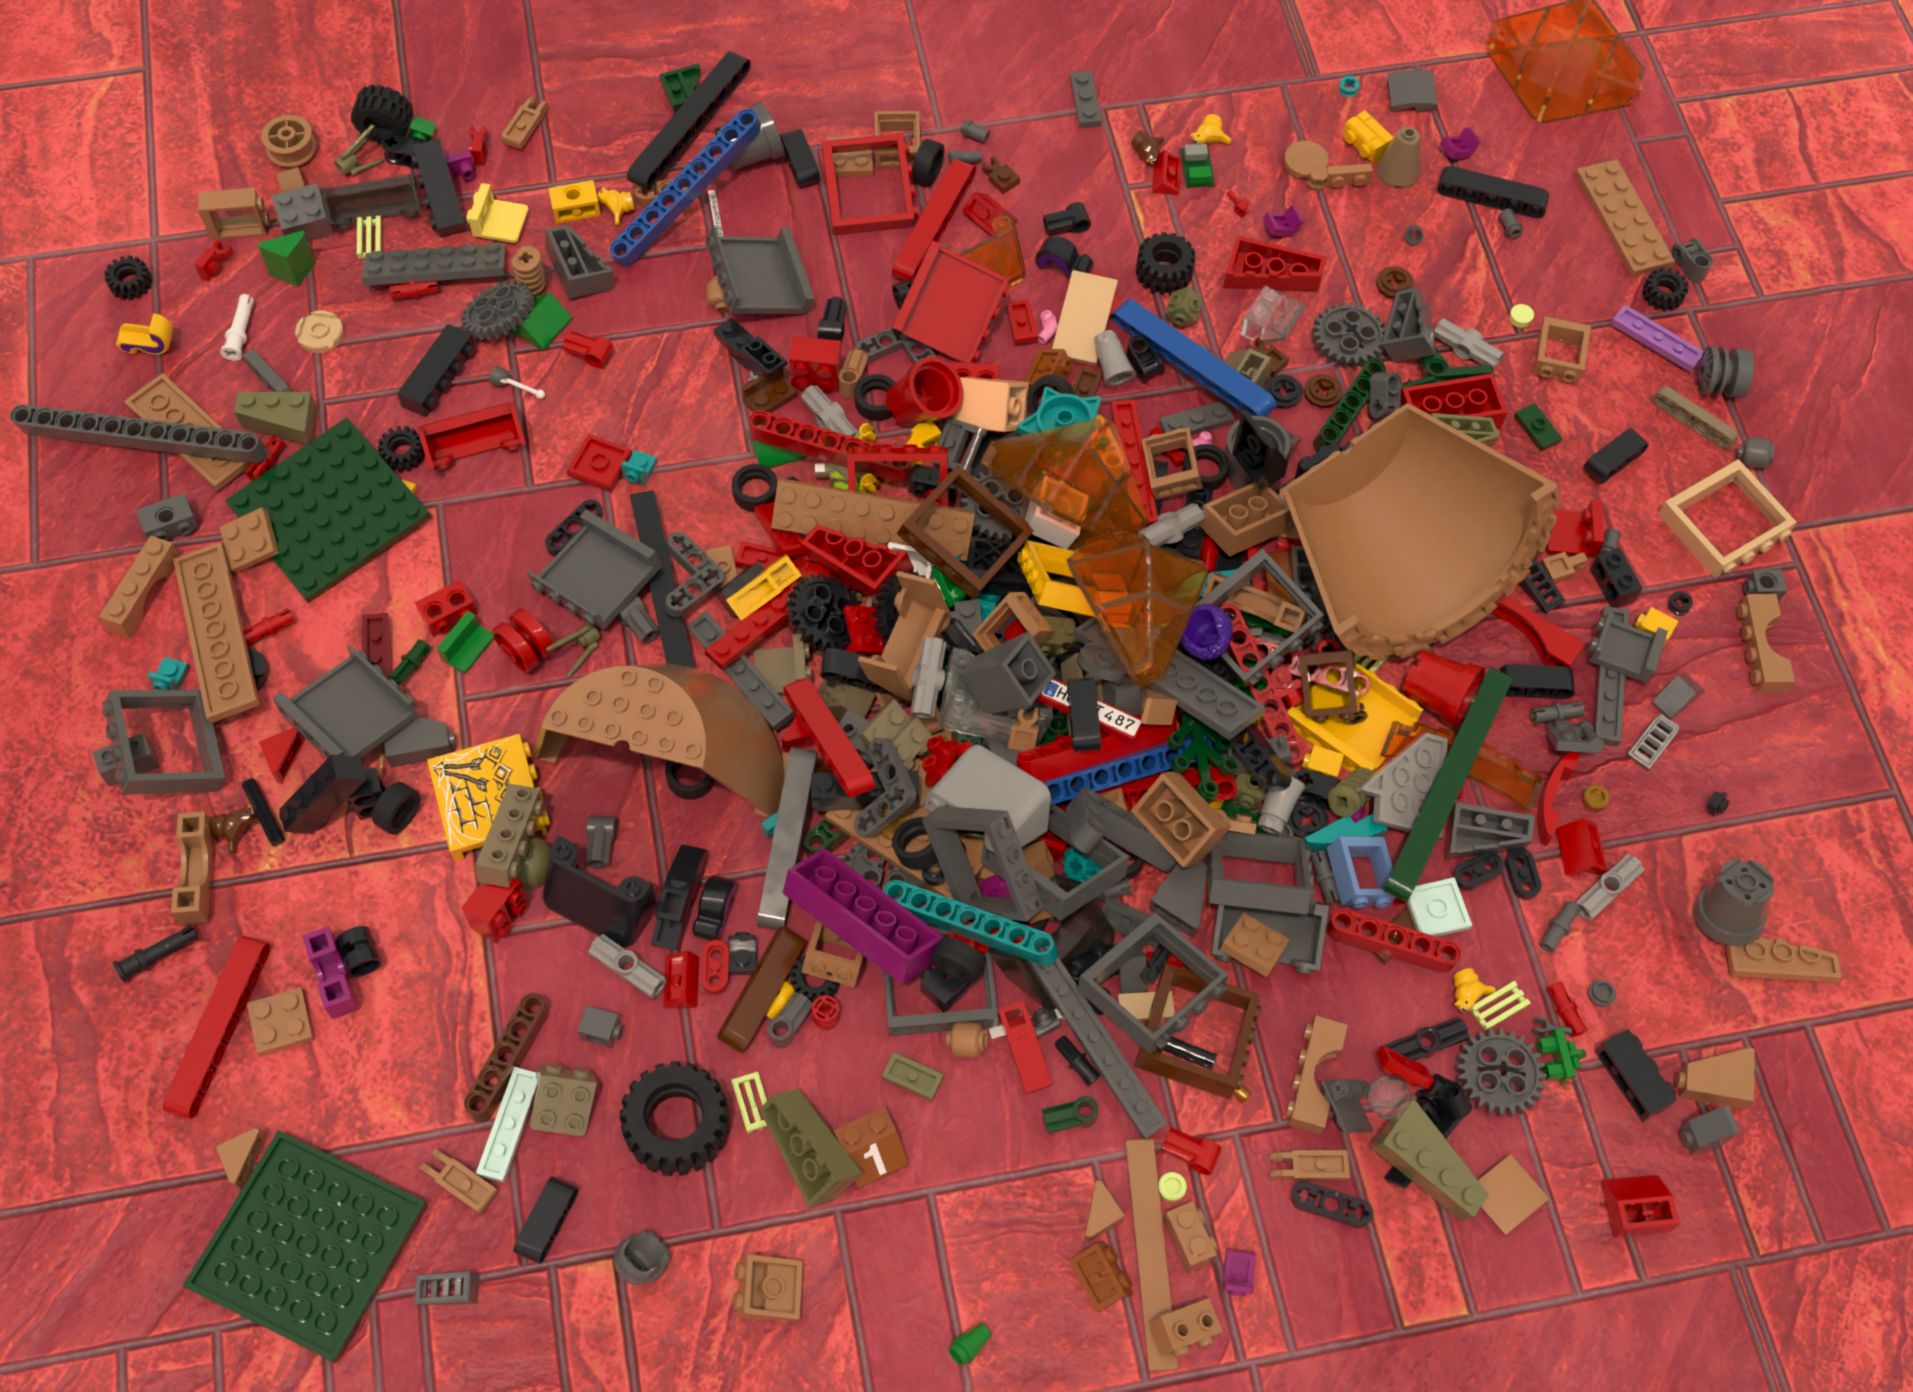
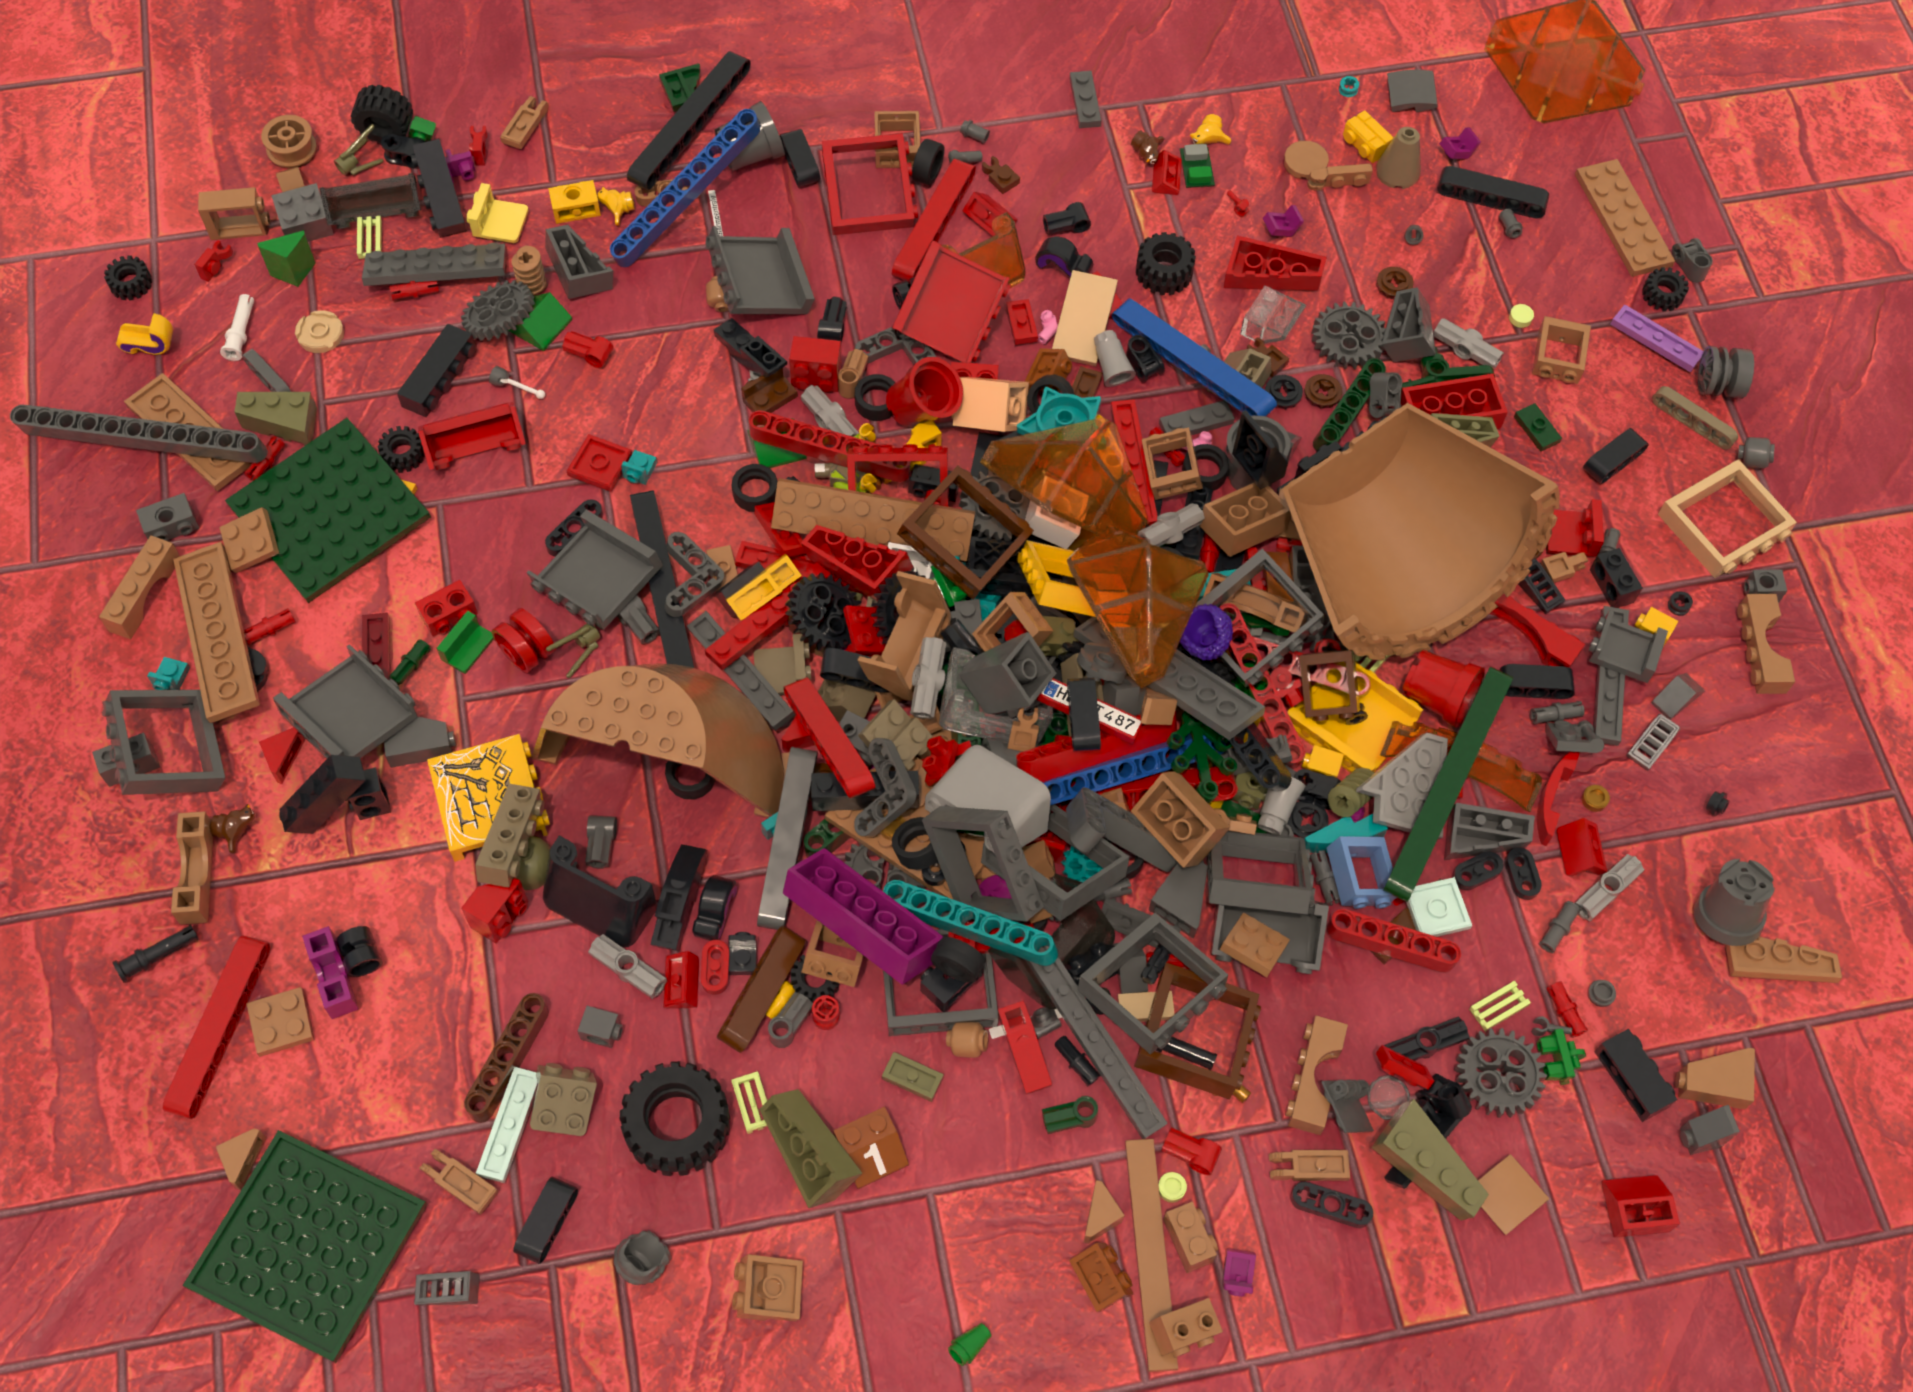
black axle [242,778,285,847] -> none
black tyre [372,782,421,835] -> none
medium nougat plate [827,136,873,178] -> none
dark grey plate [931,417,988,473] -> none
olive brick [1165,286,1203,327] -> none
yellow animal [1453,968,1496,1013] -> none

